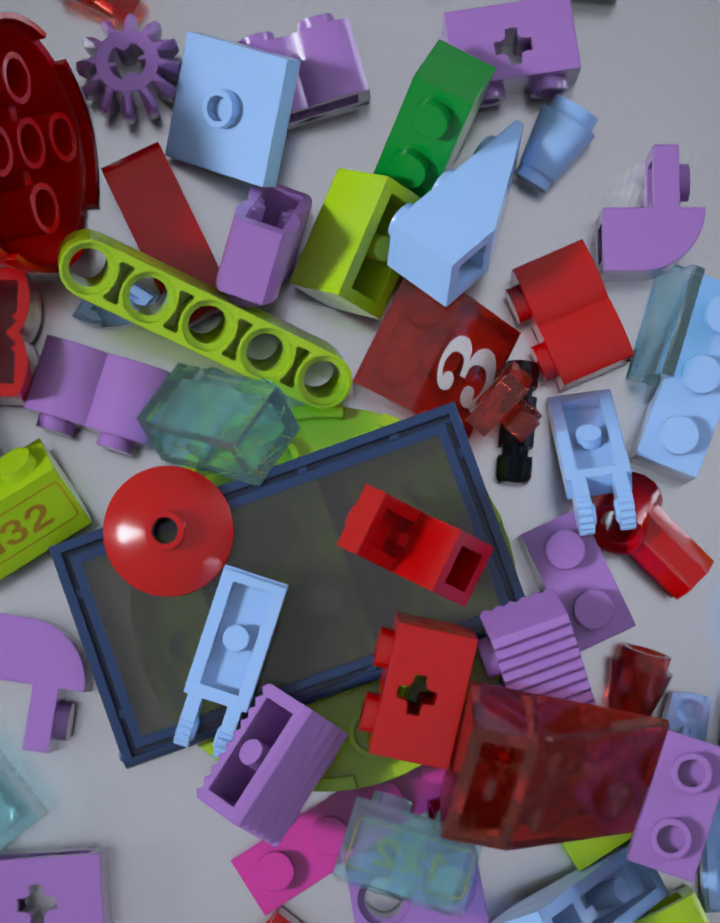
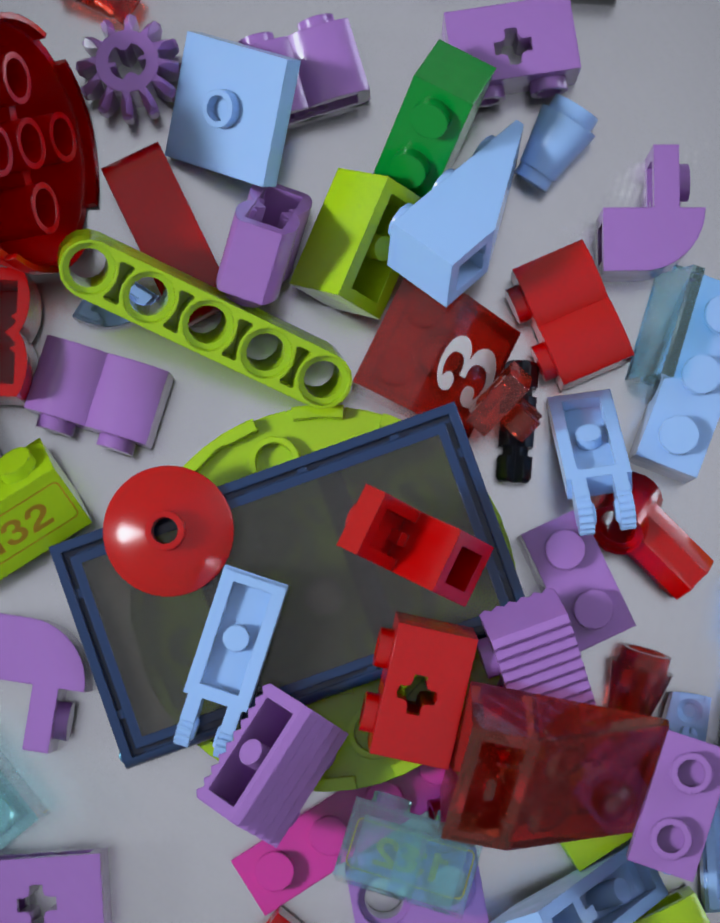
clear light blue brick [136,362,301,486] -> none

